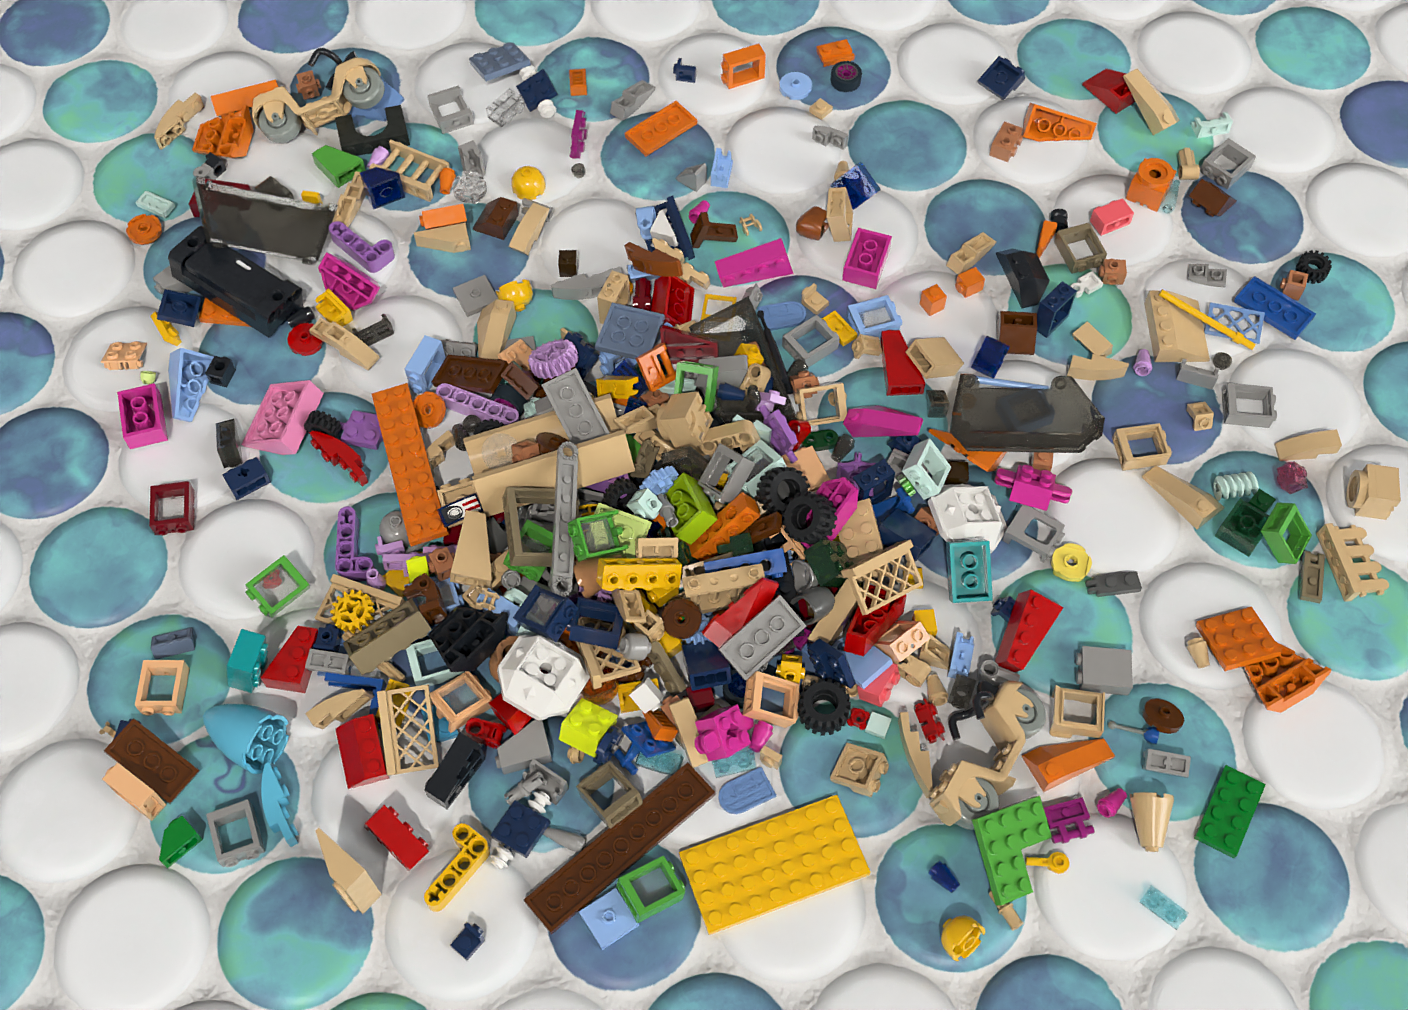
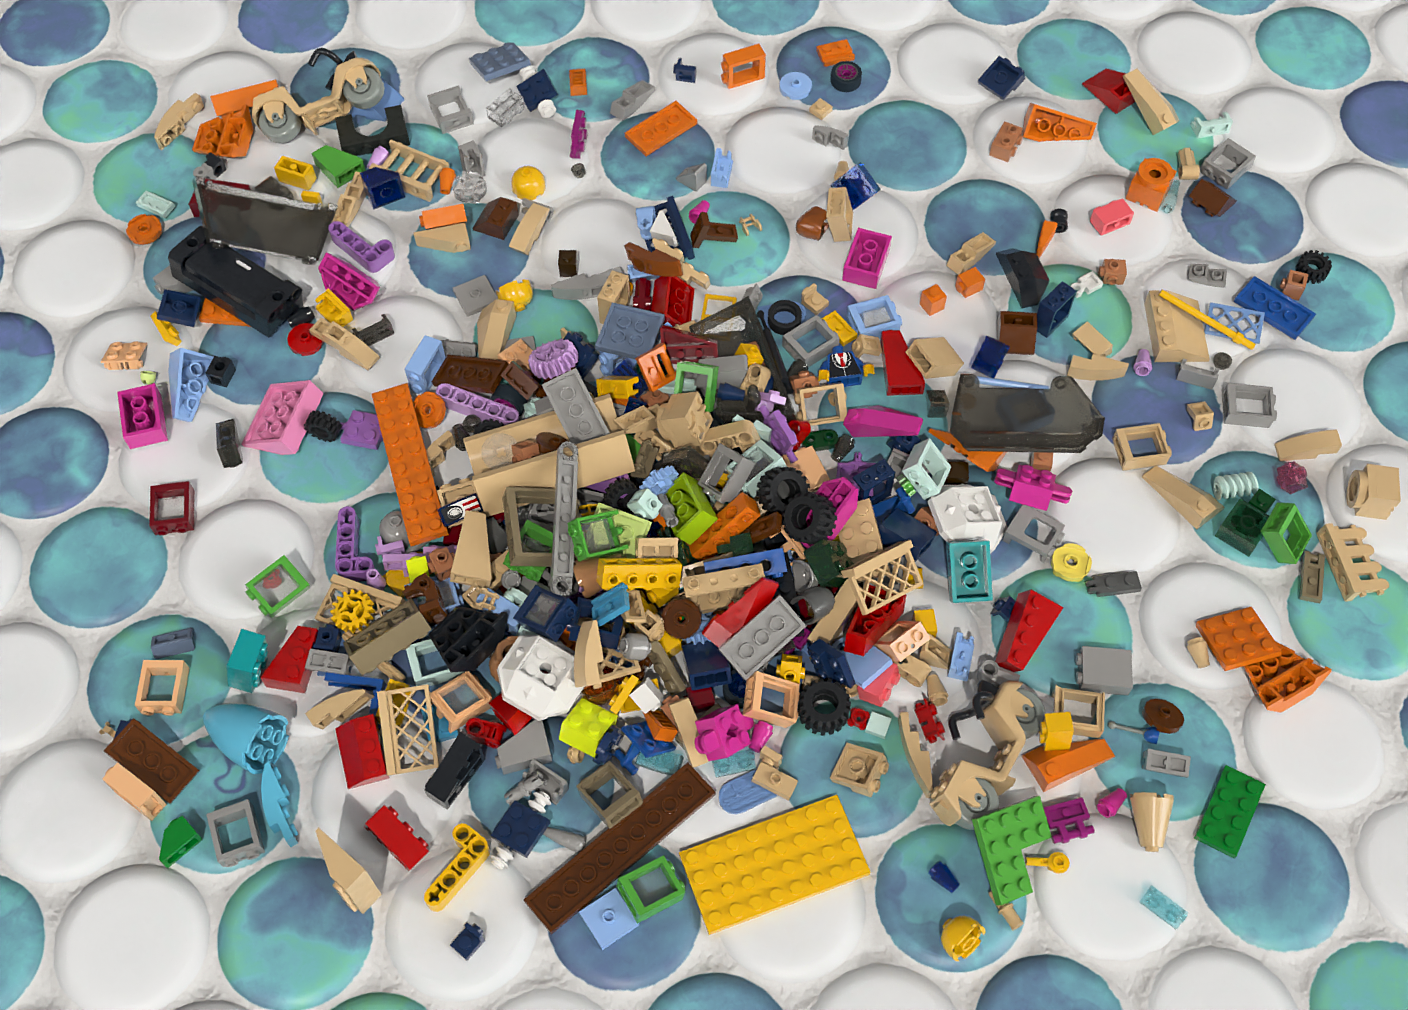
dark blue brick [222,457,271,500] -> none
nougat brick [296,70,321,100] -> none
red slope [309,431,368,487] -> none
dark pink wedge [714,238,793,288] -> none
clear smoke brick [947,674,977,709] -> none
dark tan window [1054,223,1107,274] -> none
none -> yellow brick [274,156,317,191]
none -> tan slope [574,620,604,688]
none -> dark azure plate [591,582,630,627]
none -> yellow plate [608,675,639,715]
none -> tan plate [751,762,798,801]
none -> black tyre [768,300,802,335]
none -> torso [818,346,875,387]
none -> yellow brick [1038,712,1074,751]

